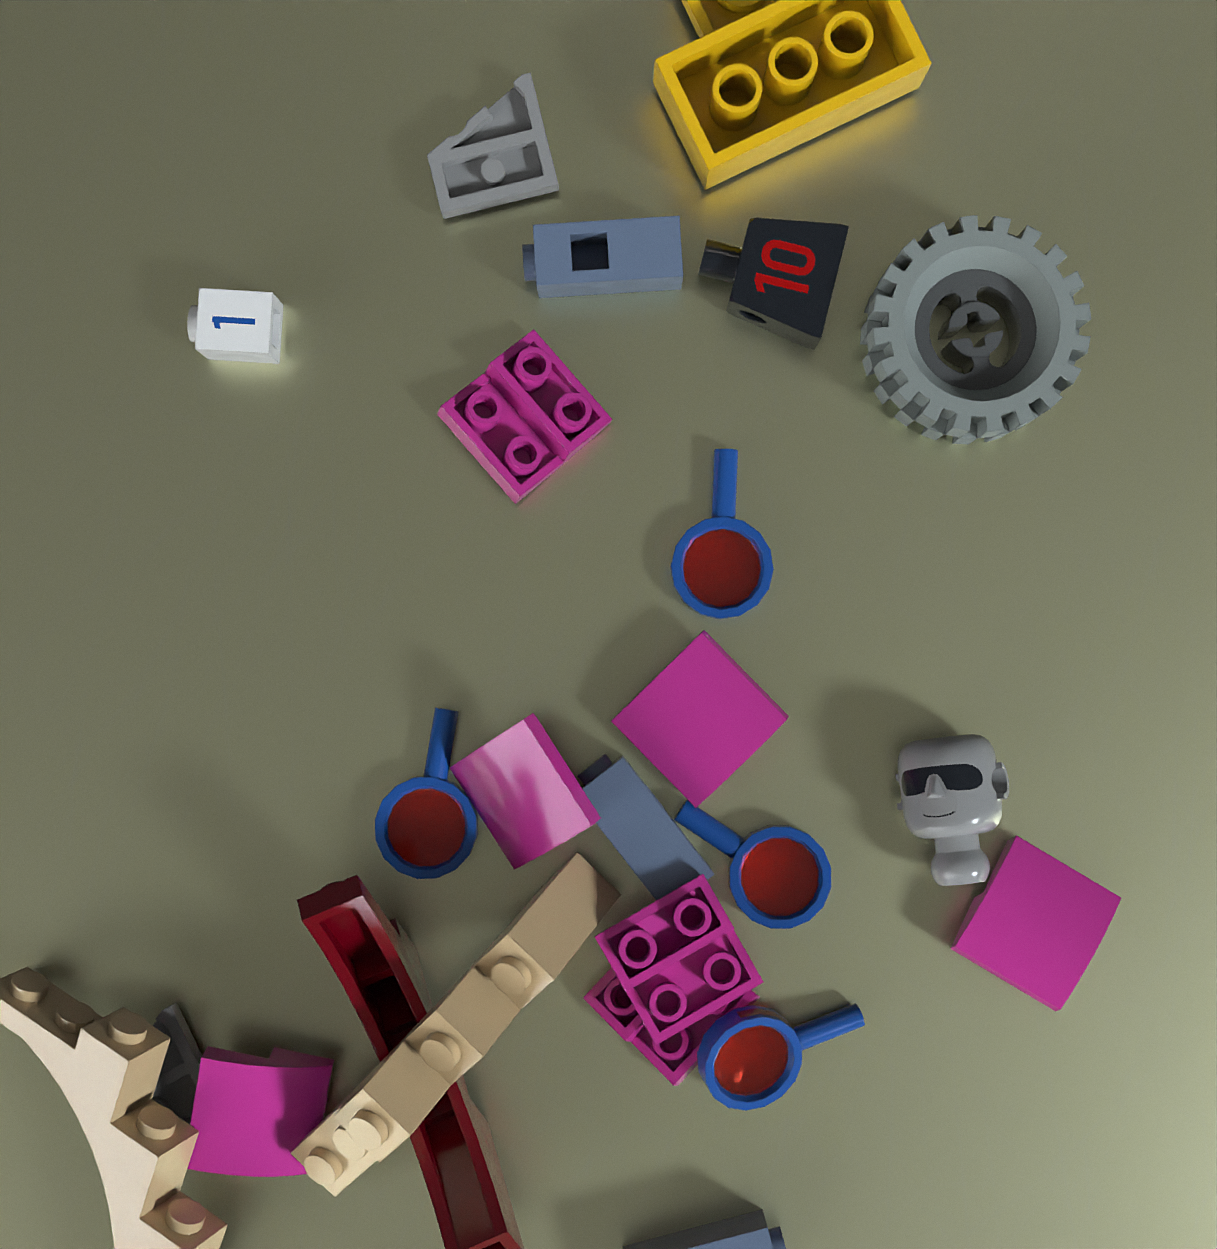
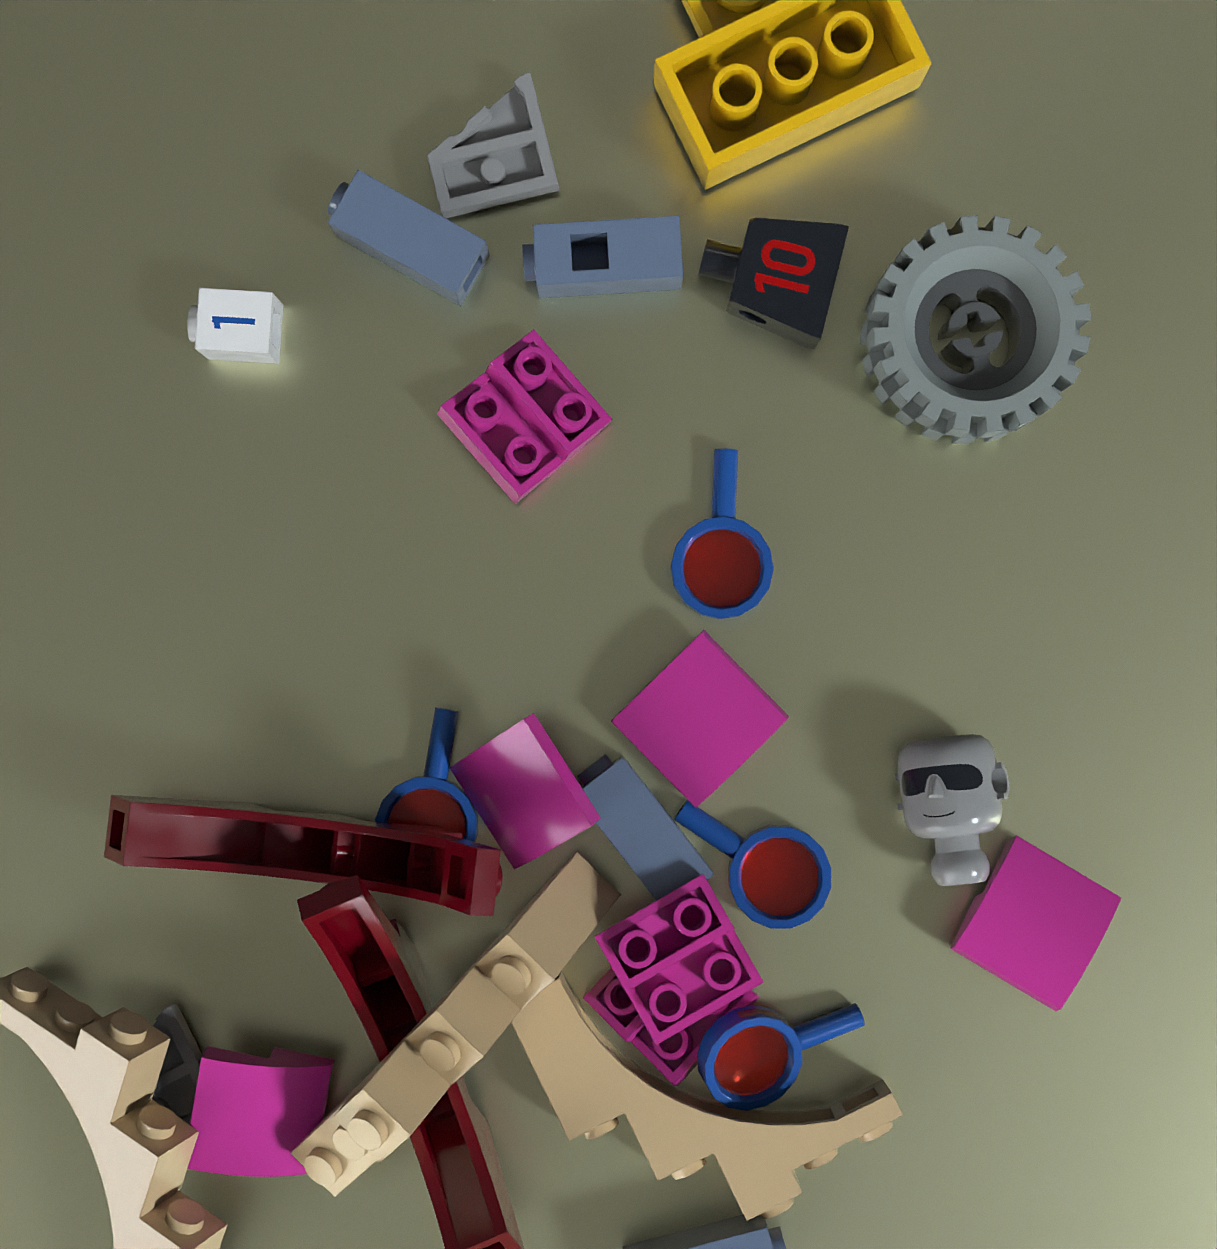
none -> dark red arch [104,795,503,916]
none -> sand blue brick [327,170,490,306]
none -> tan arch [511,971,903,1221]

